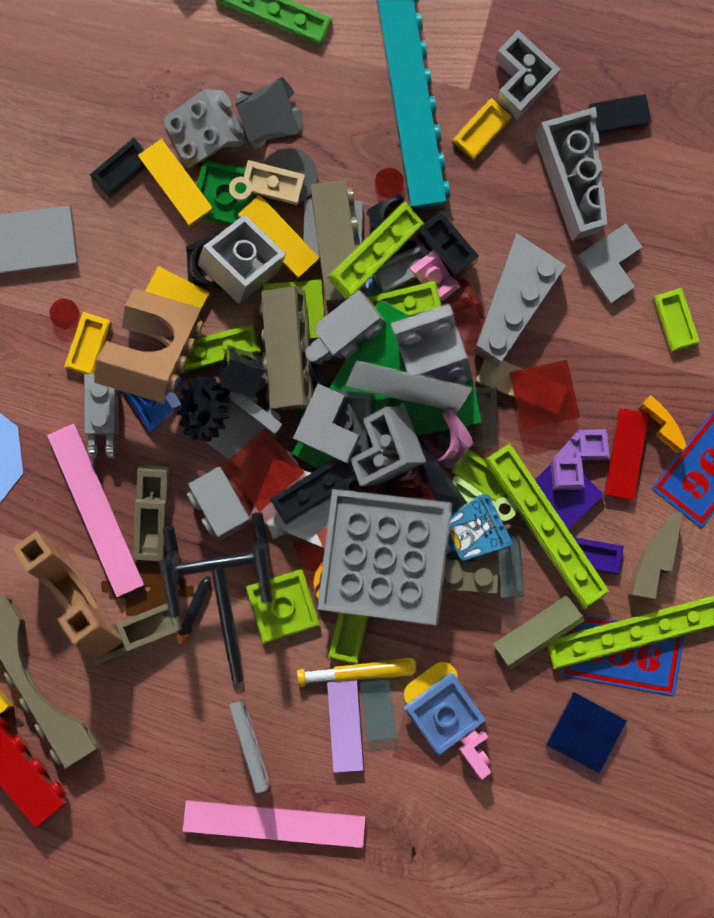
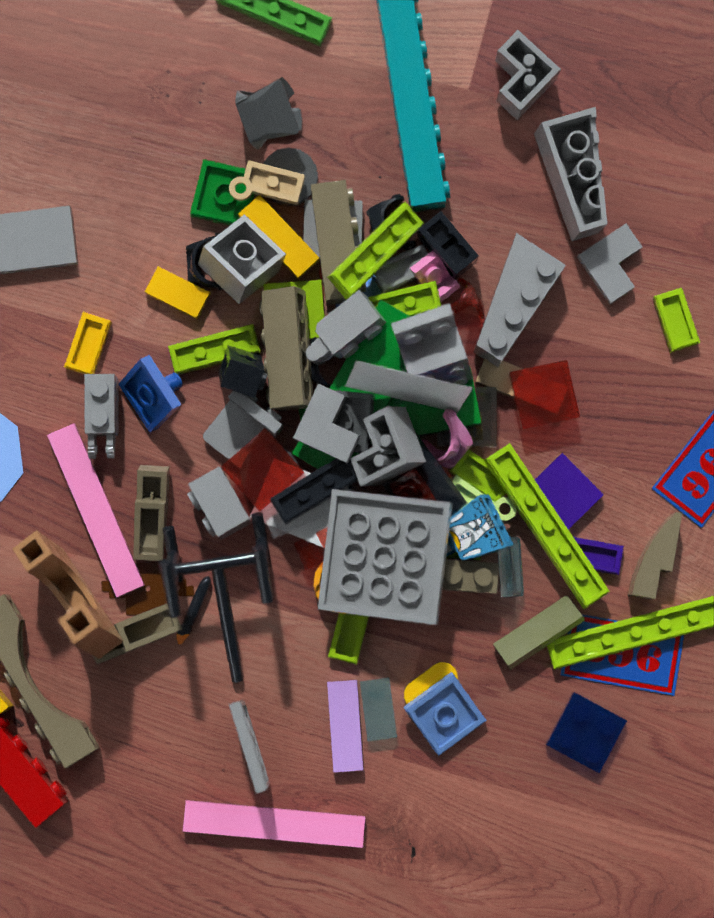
clear red tile [49,298,80,329] -> none
black tile [90,137,146,198] -> none
medium nougat arch [94,288,204,404] -> none
yellow tile [138,138,213,227] -> none
light grey bracket [164,89,247,168] -> none
black gear [177,377,230,441] -> none
lime tile [246,569,320,644] -> none
yellow piece [297,658,416,687] -> none
clear red tile [375,167,404,198] -> none
yellow tile [452,98,512,161] -> none
bright pink bracket [458,730,491,780] -> none
medium lavender tile [550,429,610,490] -> none
black tile [588,94,652,134] -> none
red tile [604,408,649,501] -> none
light orange slope [639,395,687,453] -> none

